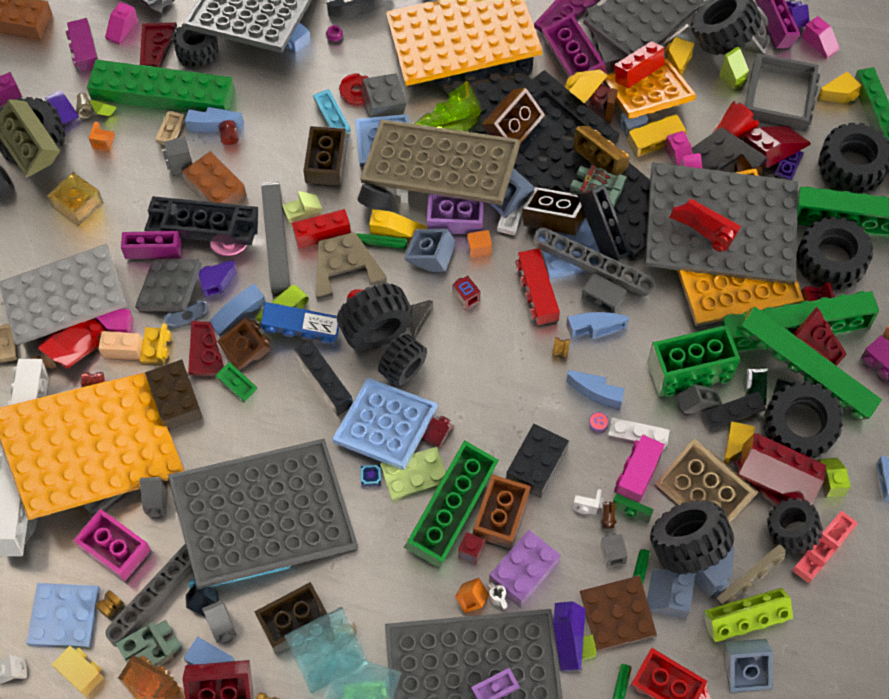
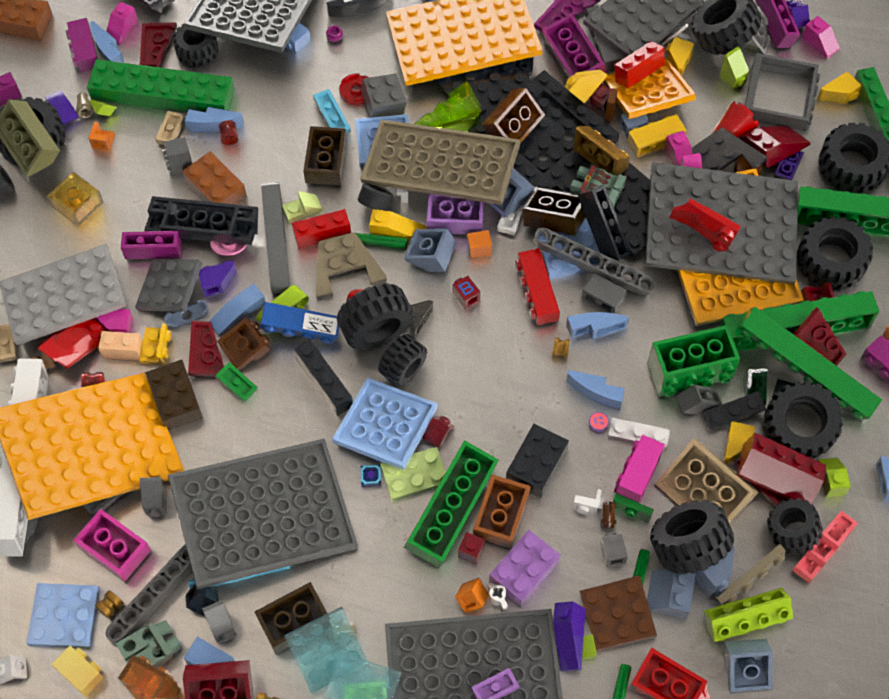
none -> medium blue slope [90,21,125,63]

